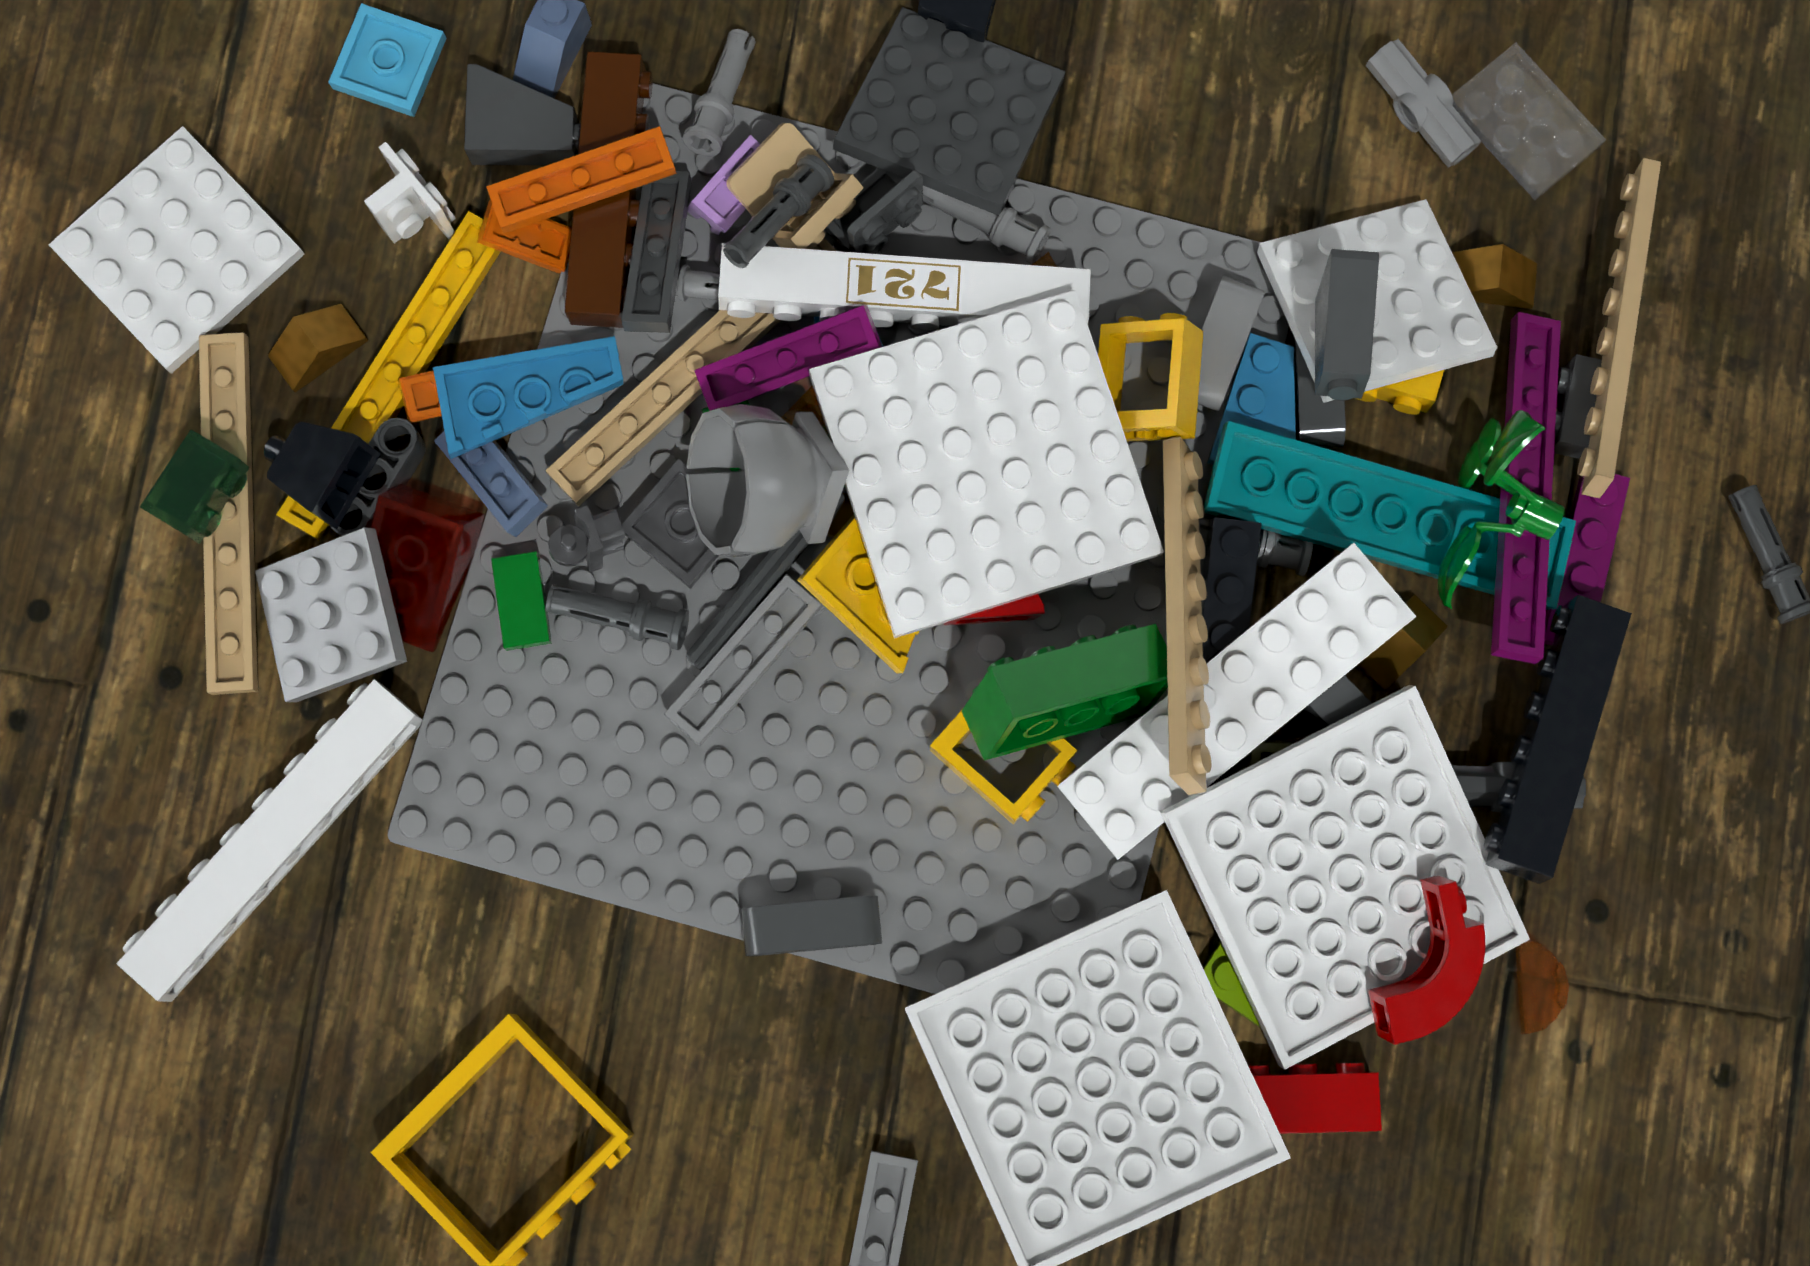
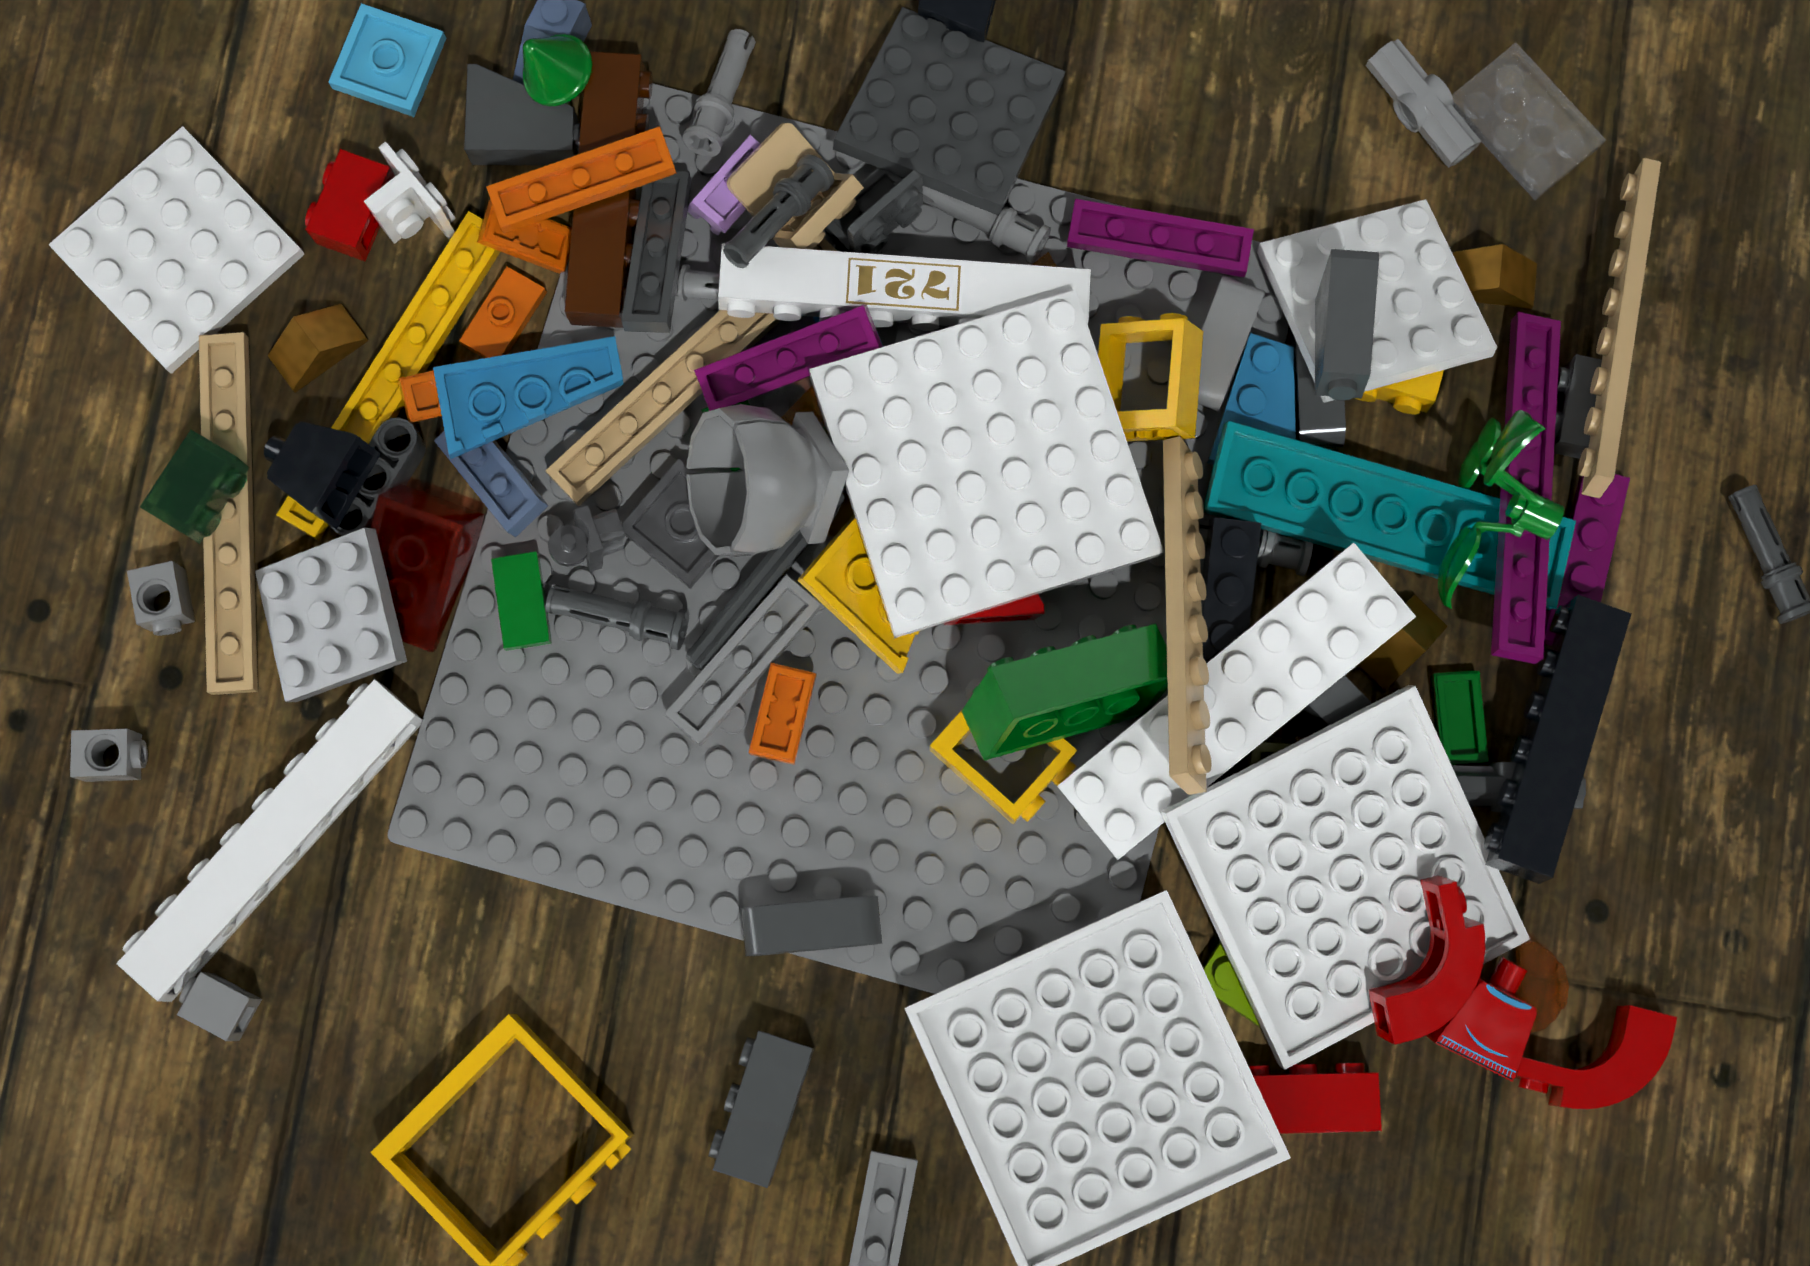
none -> light grey brick [70,729,148,782]
none -> light grey brick [127,561,195,636]
none -> light grey brick [177,972,262,1041]
none -> red brick [305,149,395,262]
none -> orange plate [459,266,547,358]
none -> green hat [523,34,593,107]
none -> dark grey brick [708,1031,815,1188]
none -> orange plate [749,663,817,765]
none -> magenta plate [1067,199,1254,278]
none -> red torso [1426,957,1537,1082]
none -> green tile [1430,671,1489,766]
none -> red arch [1516,1005,1677,1109]

